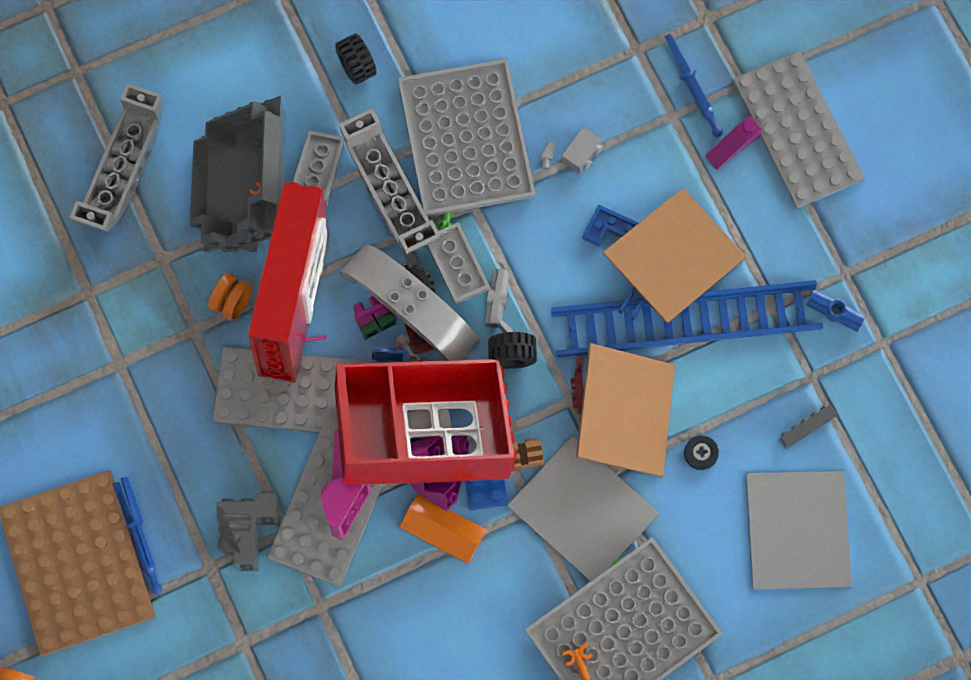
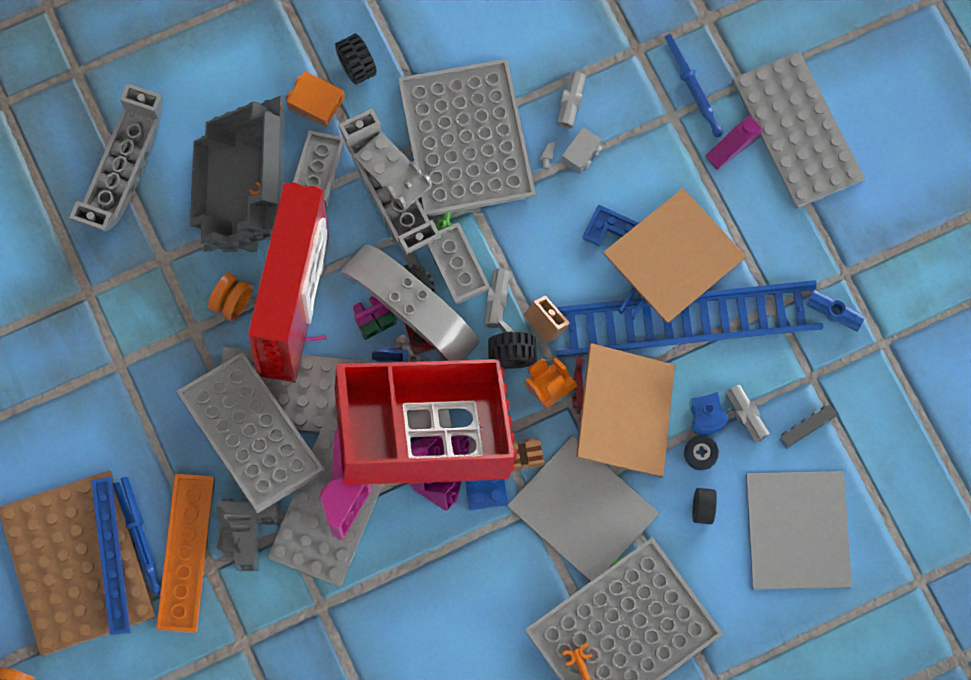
orange slope [400,493,487,564] -> none
none -> blue plate [91,477,131,636]
none -> orange plate [156,474,215,633]
none -> light grey plate [176,352,325,513]
none -> orange brick [286,71,345,128]
none -> light grey hinge [353,132,433,211]
none -> medium nougat brick [524,295,570,343]
none -> orange panel [525,357,577,409]
none -> light grey piece [557,71,586,129]
none -> blue piece [689,392,729,435]
none -> black tyre [692,488,717,524]
none -> light grey piece [725,385,770,443]

